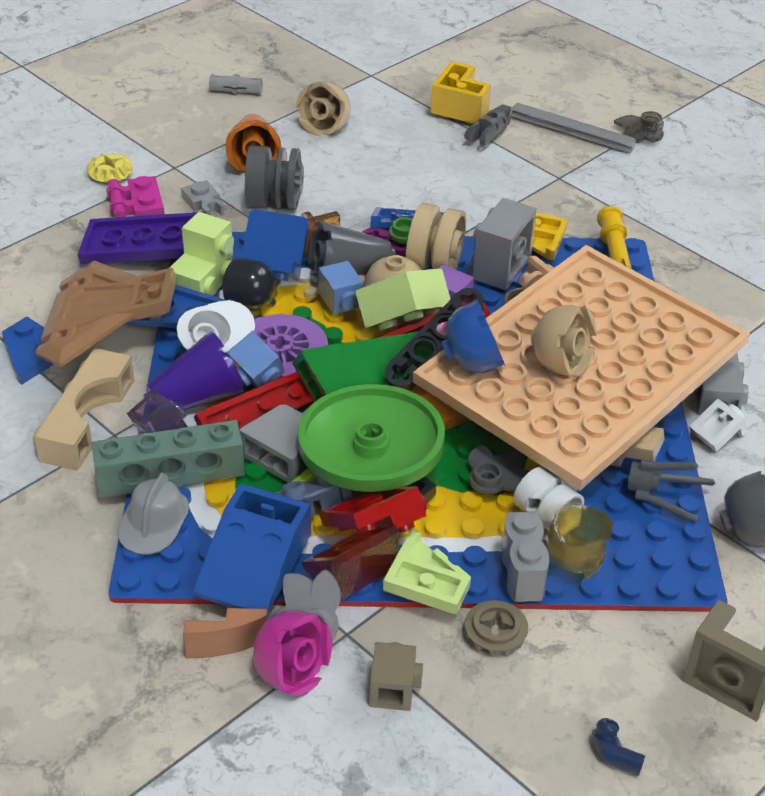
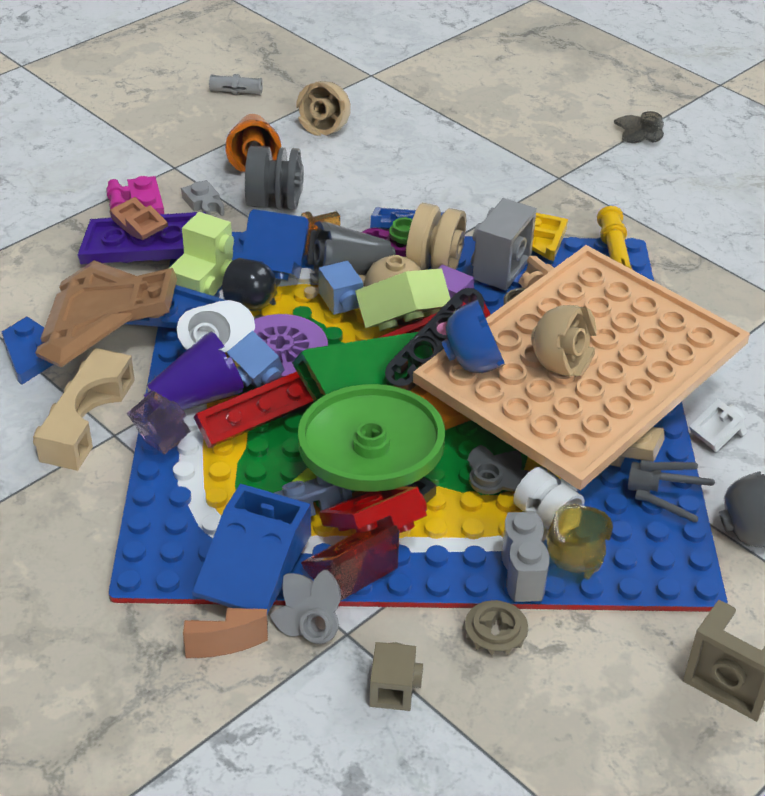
light yellow gear [87,152,133,183] -> none
sand green brick [91,420,245,498] -> none
light grey piece [118,473,189,555] -> none
light grey torso [239,404,308,483] -> none
dark pink cylinder [253,610,333,696] -> none
yellowish green wing [383,529,471,615] -> none
yellow brick [431,61,491,124] -> none
dark grey hinge [464,104,512,146] -> none
light grey axle [511,103,636,153] -> none
dark blue arm [592,718,646,776] -> none
light grey hinge [694,353,749,415] -> none
none -> nougat slope [110,197,168,240]

